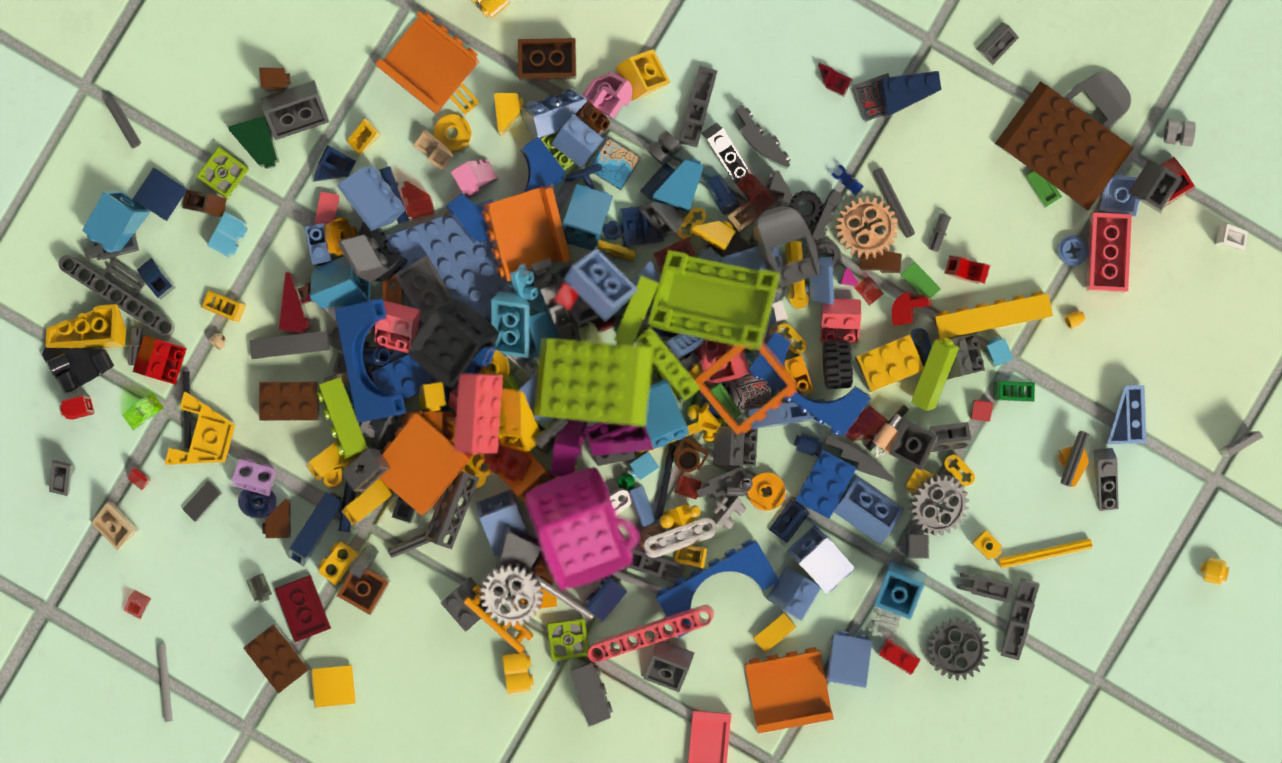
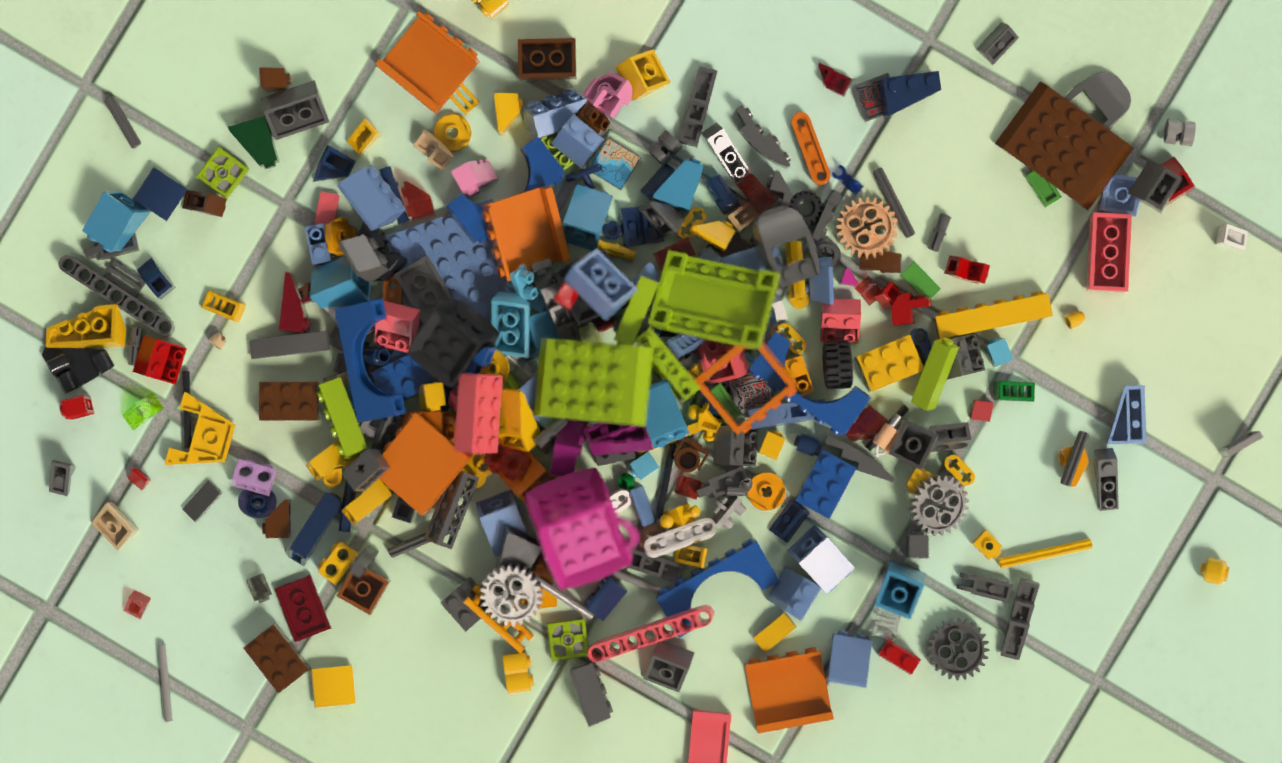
medium azure brick [207,212,248,257] -> none
medium blue slope [834,476,904,545] -> none
medium blue gear [1058,235,1089,266] -> none
none -> yellow brick [758,429,785,460]
none -> orange plate [791,112,831,186]
none -> red slope [874,281,902,310]

